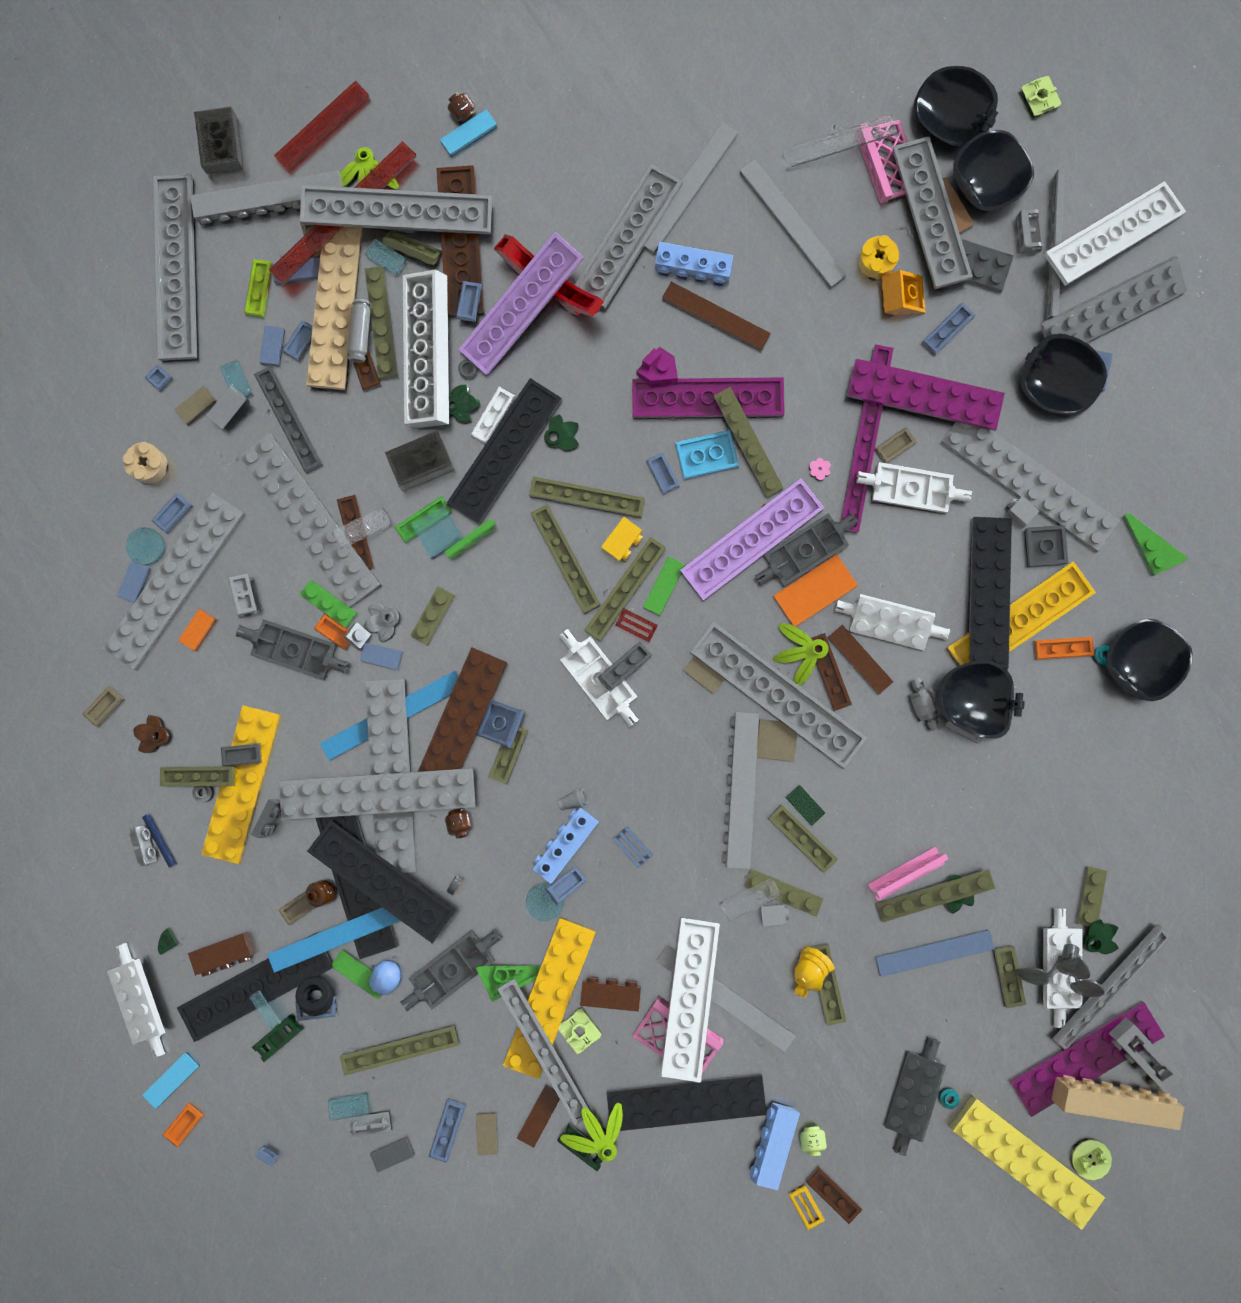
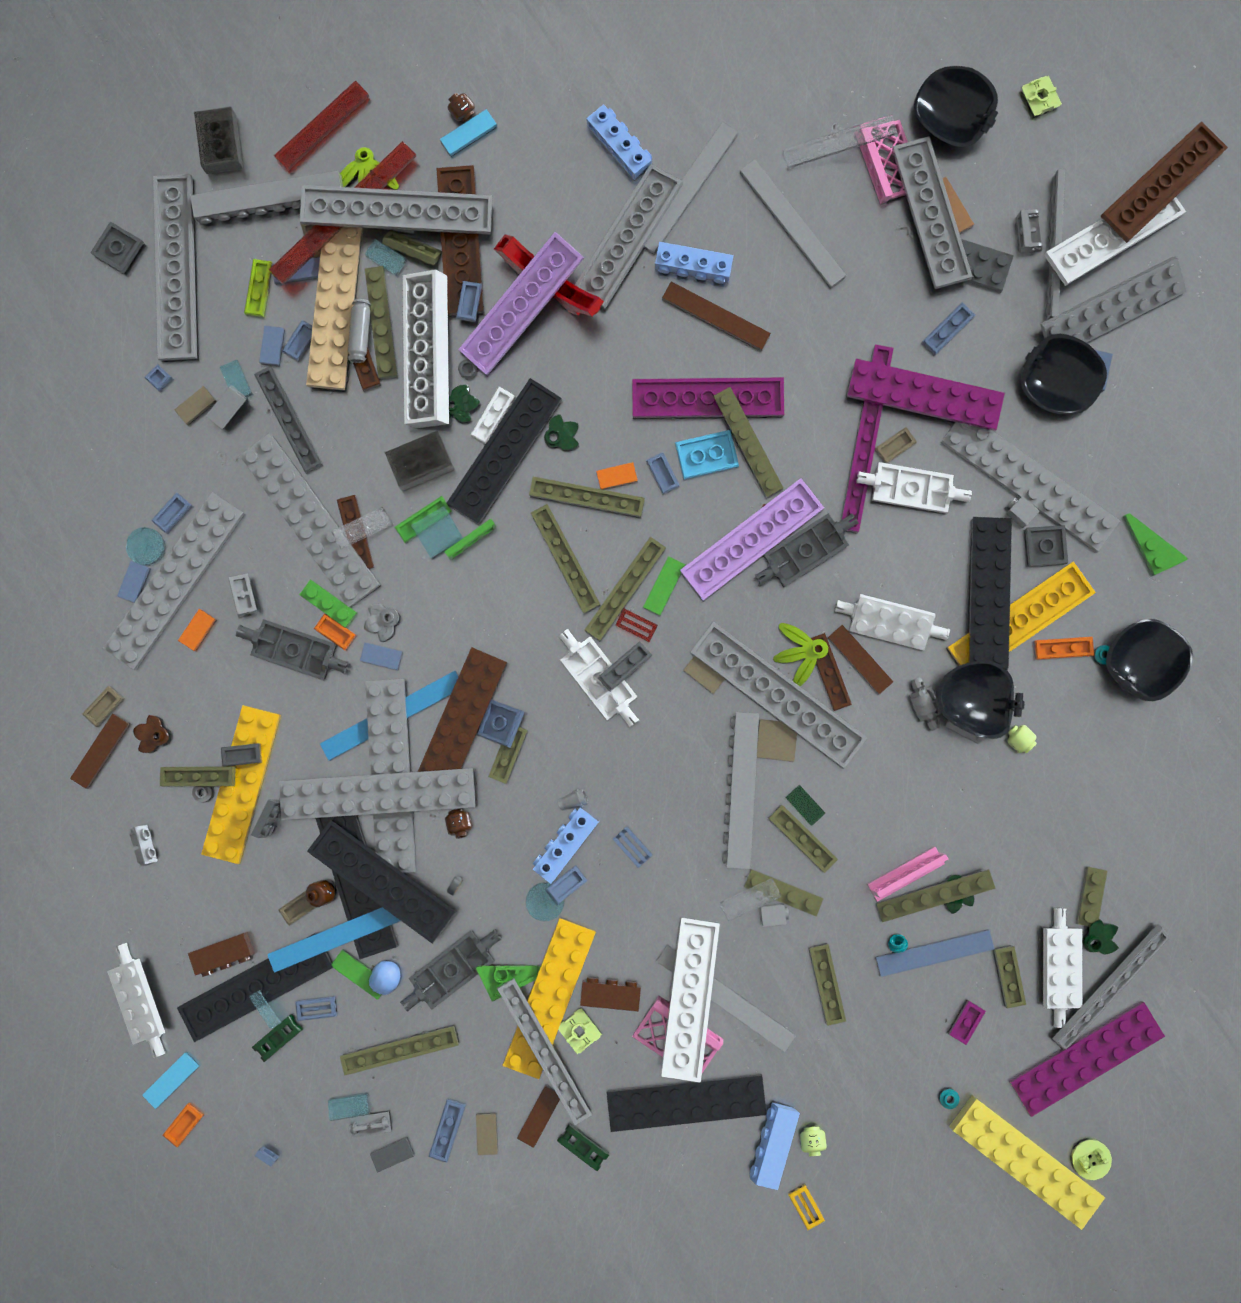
tan brick [123,442,167,484] -> none
dark blue bar [142,814,176,868] -> none
dark green tile [158,928,179,955] -> none
black tyre [295,977,333,1016] -> none
plate [343,622,371,650] -> none
olive plate [410,586,455,646] -> none
lime plant [560,1103,623,1162] -> none
yellow brick [601,517,643,563] -> none
magenta plate [636,347,678,385] -> none
orange tile [773,554,858,627] -> none
yellow helmet [794,947,835,998] -> none
reddish brown tile [806,1167,862,1224] -> none
bright pink plant [809,458,830,480] -> none
yellow brick [858,235,899,280] -> none
light orange slope [882,270,926,316] -> none
dark grey plate [885,1038,946,1156] -> none
black piece [953,130,1035,211] -> none
dark grey plant [1015,944,1105,997] -> none
tan brick [1051,1075,1184,1130] -> none
light grey brick [1109,1017,1183,1093] -> none
none -> reddish brown tile [70,714,130,789]
none -> dark grey plate [90,221,144,273]
none -> light blue brick [586,104,652,181]
none -> orange tile [596,462,638,490]
none -> teal plate [888,934,908,953]
none -> magenta plate [948,1000,986,1045]
none -> yellowish green head [1007,725,1037,753]
none -> reddish brown plate [1100,121,1228,243]

